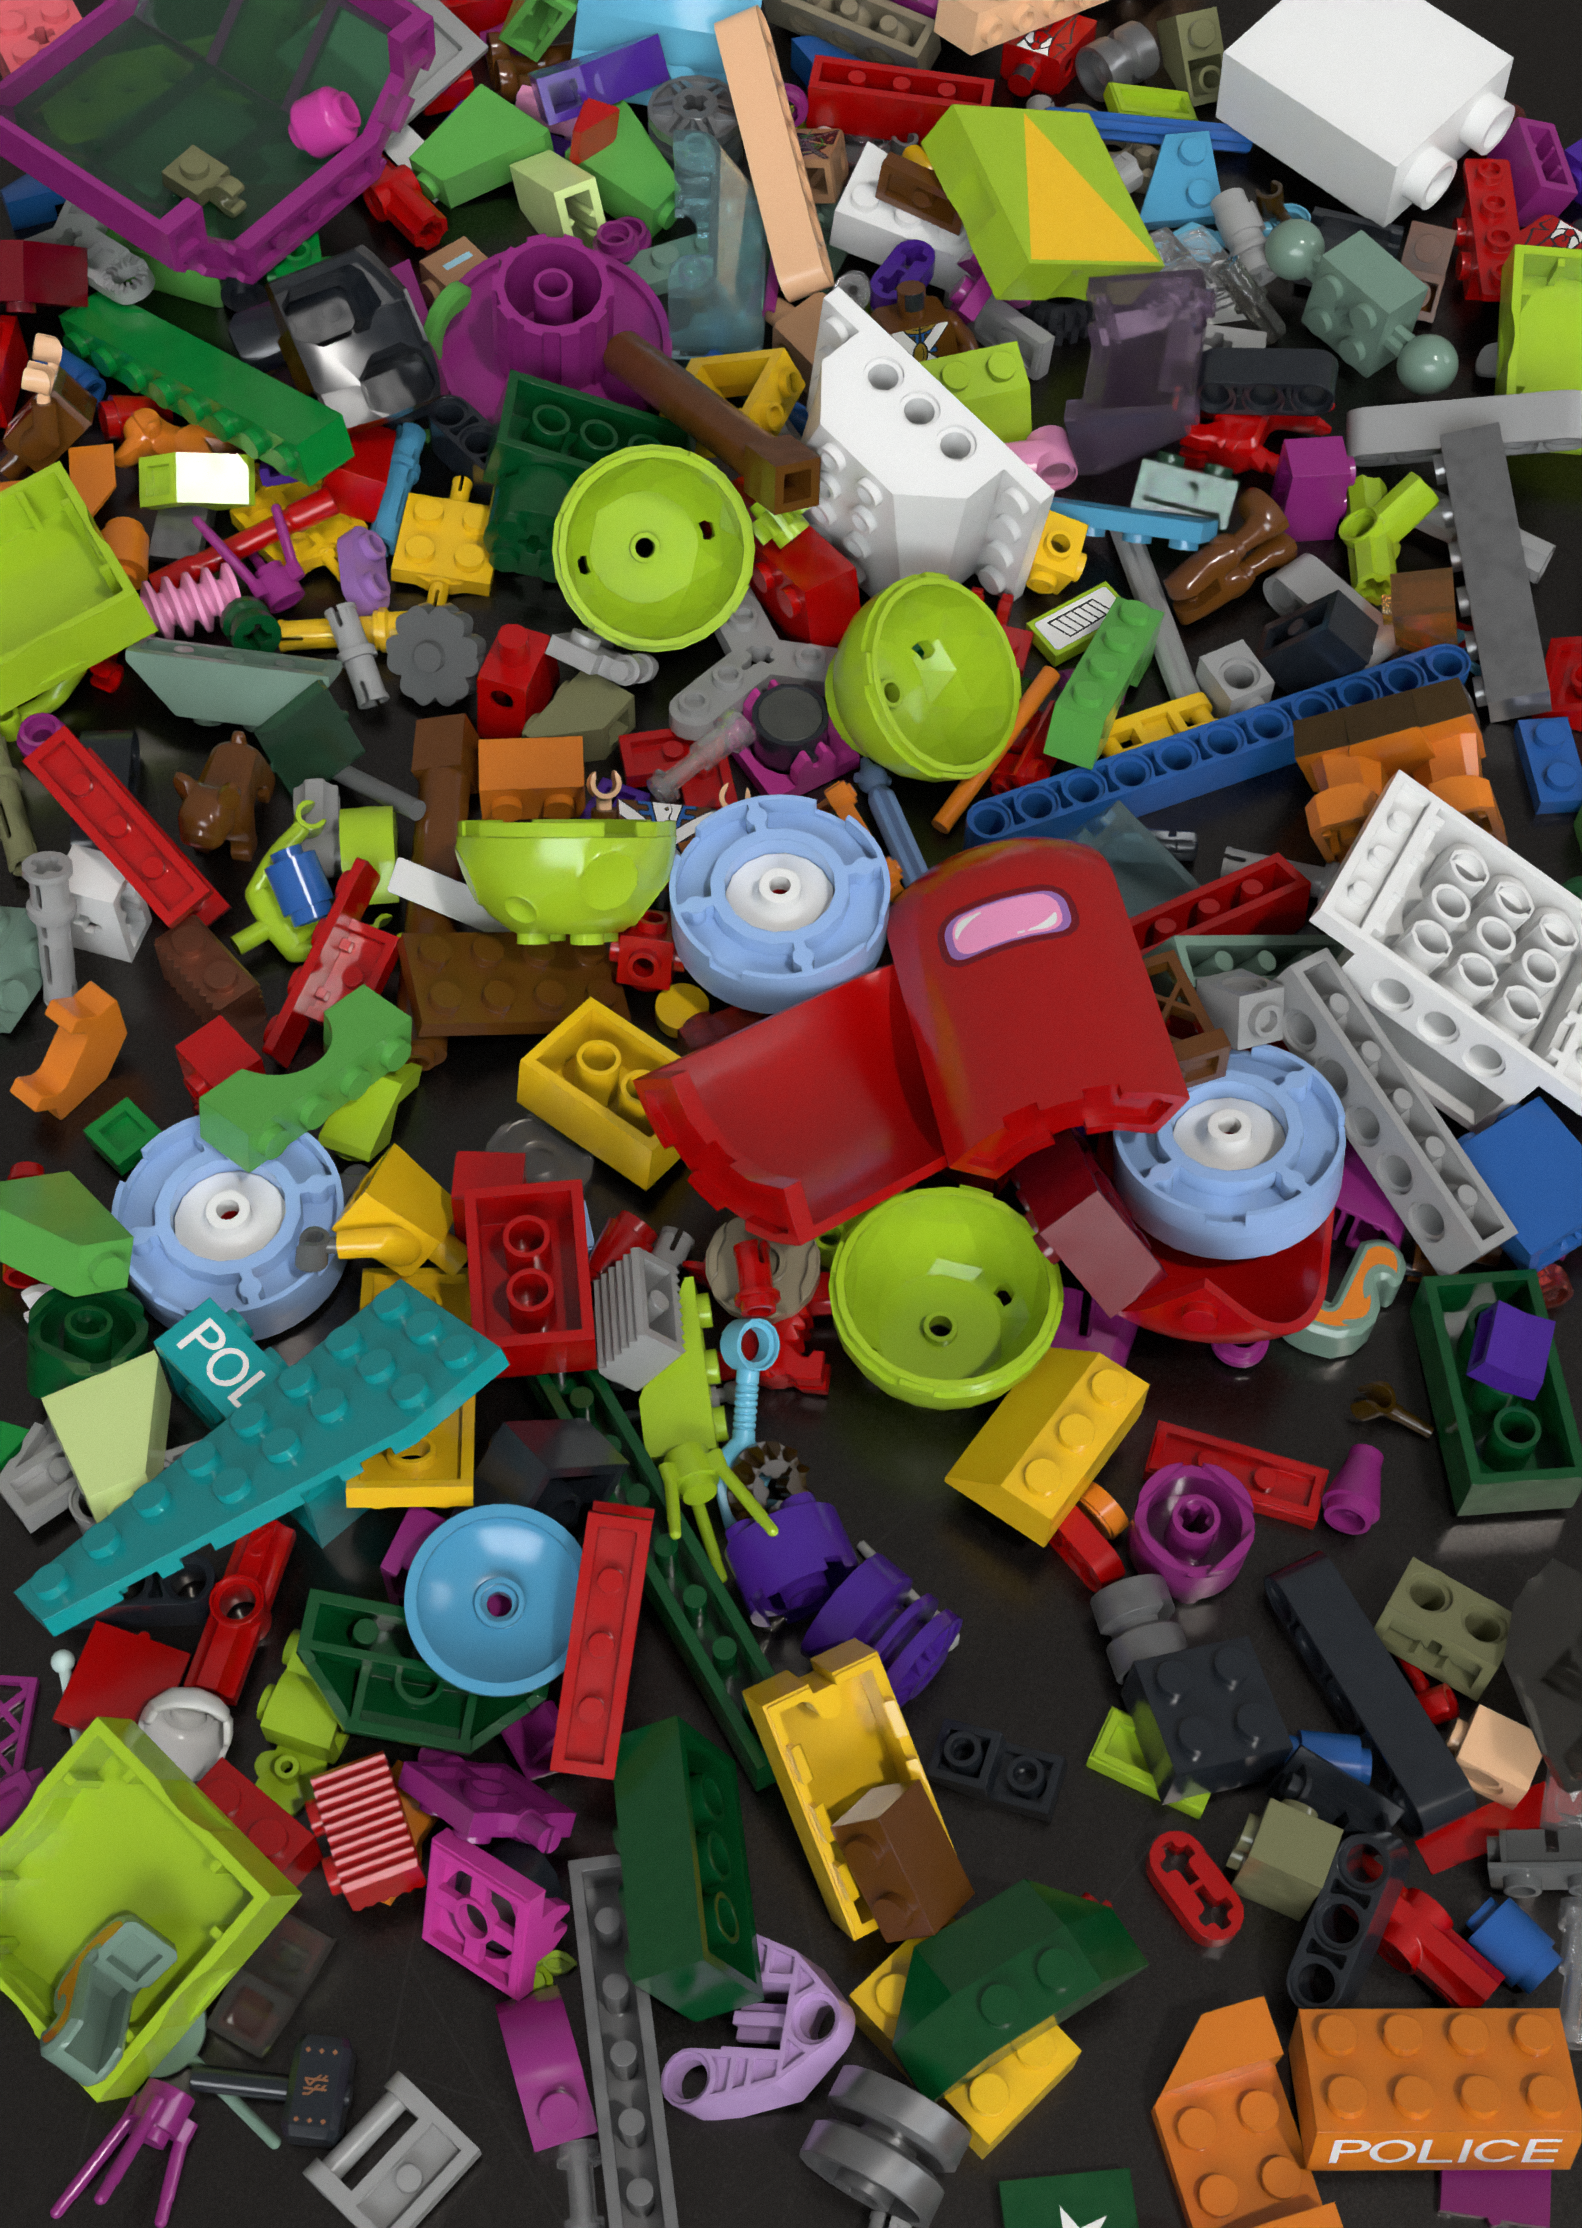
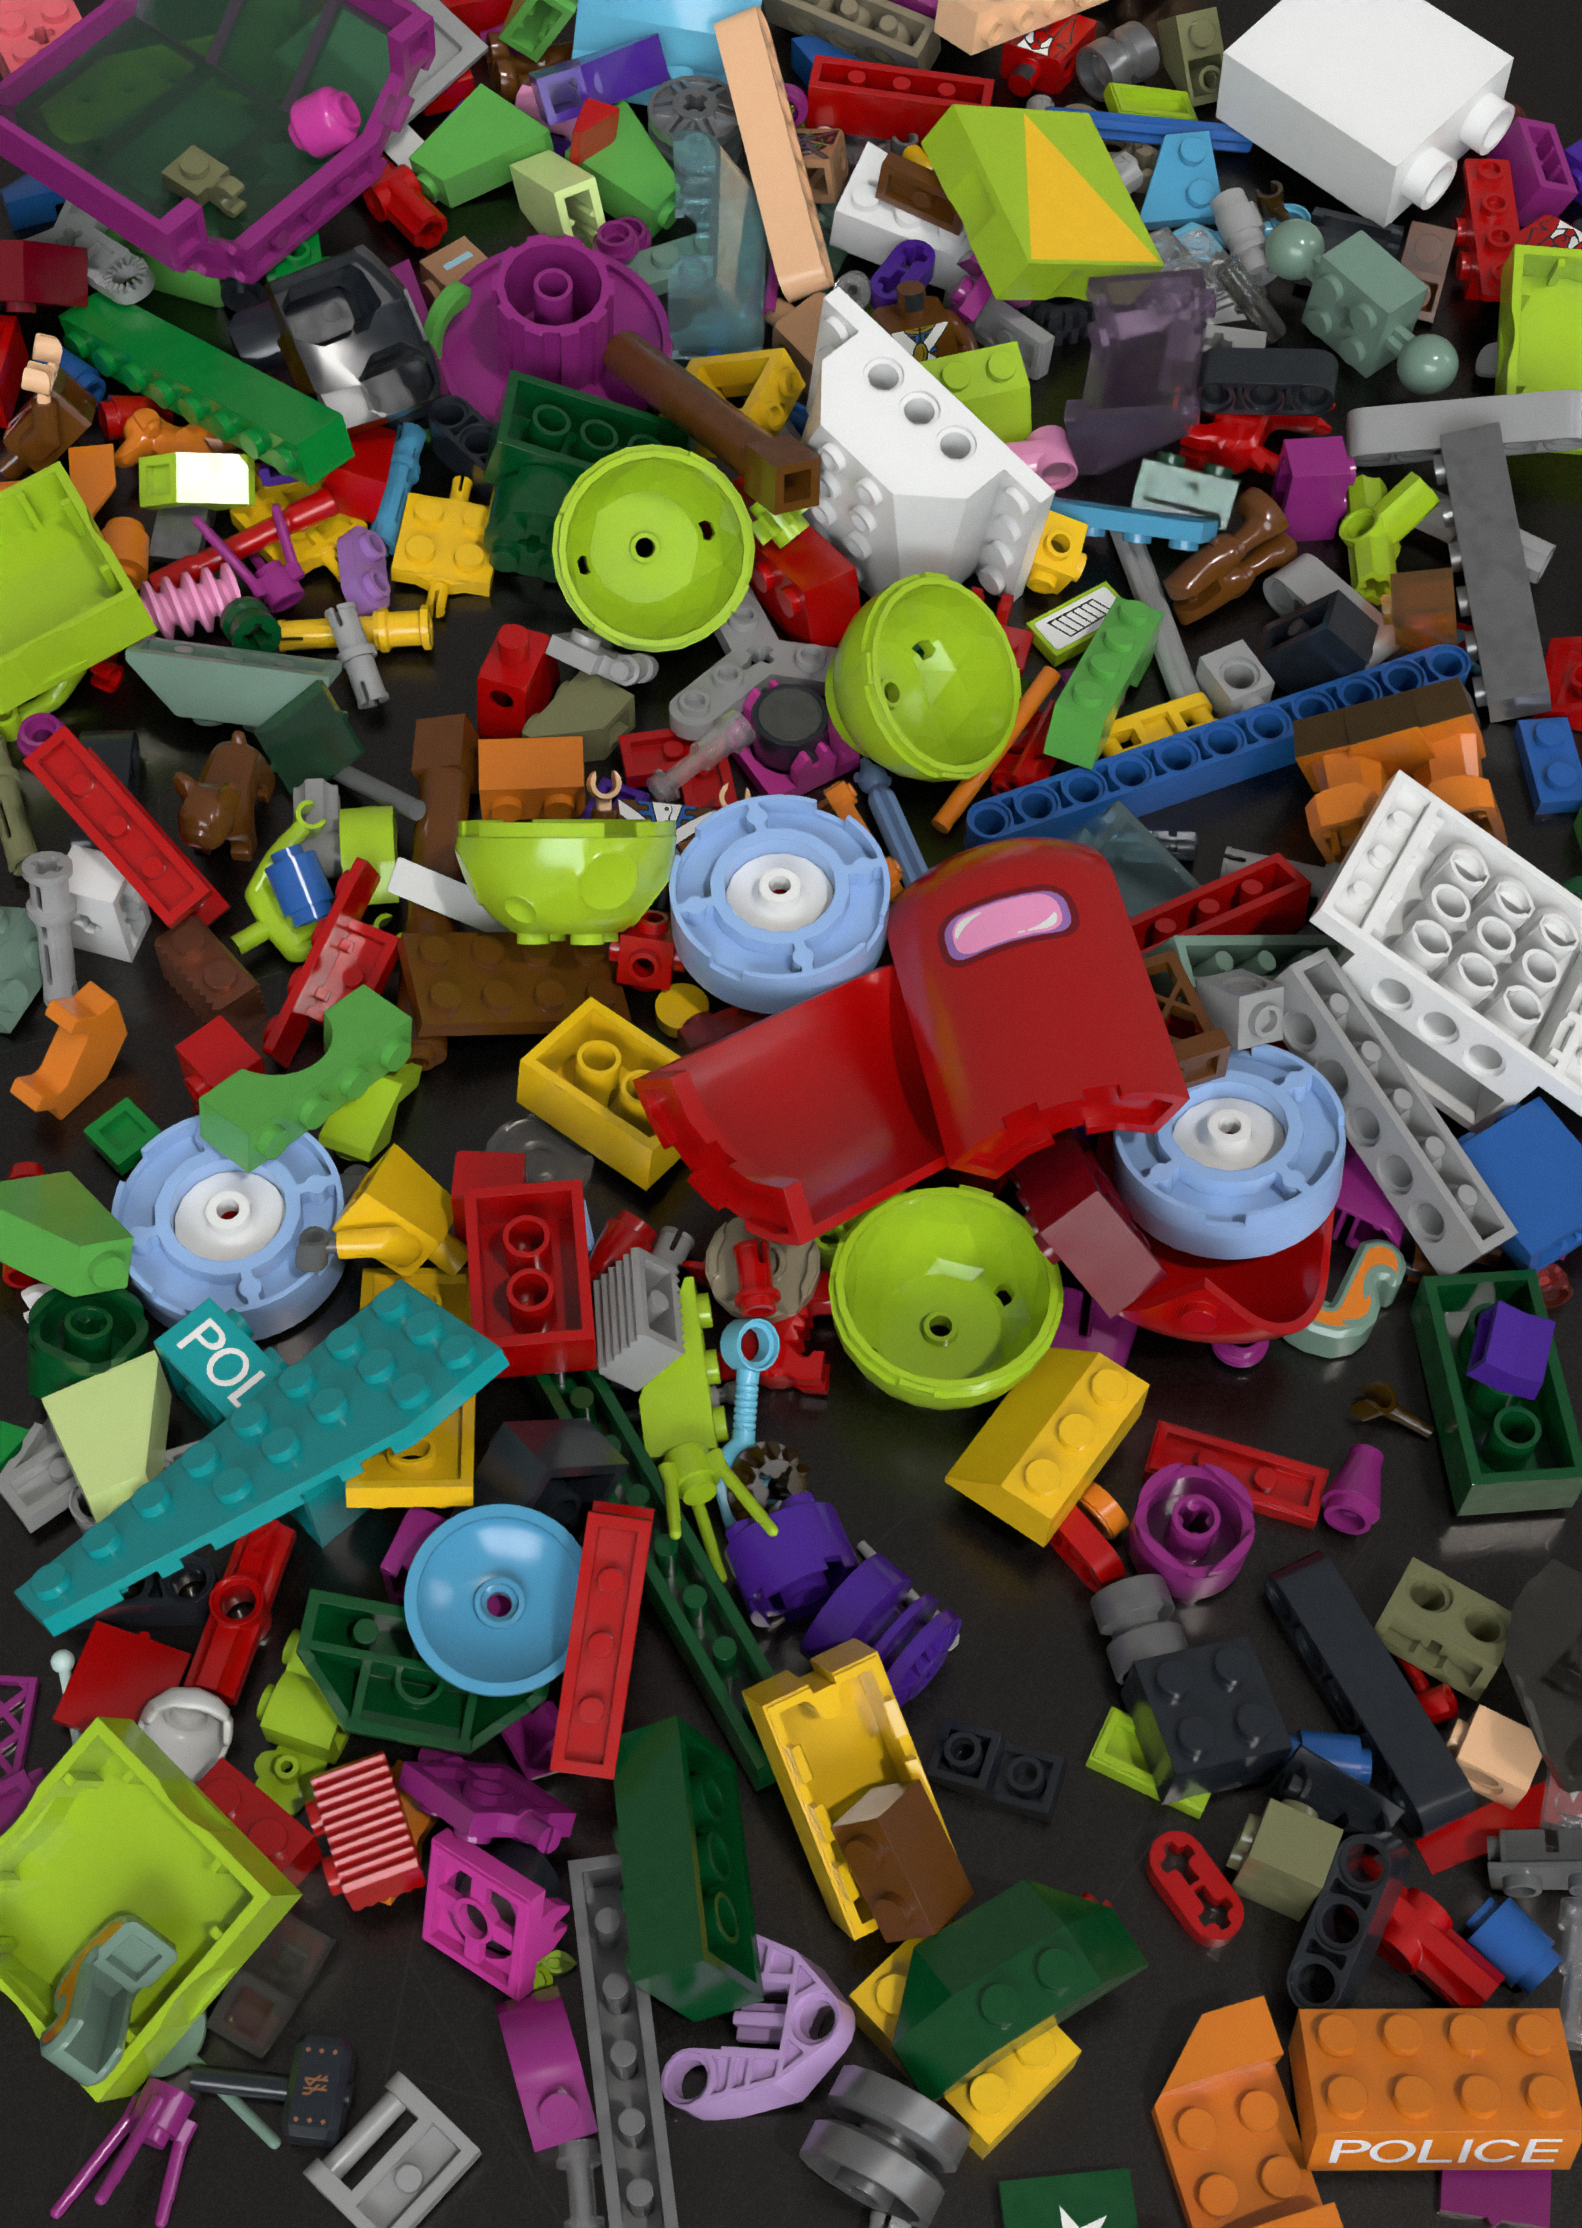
dark grey plant [386,602,486,707] -> none

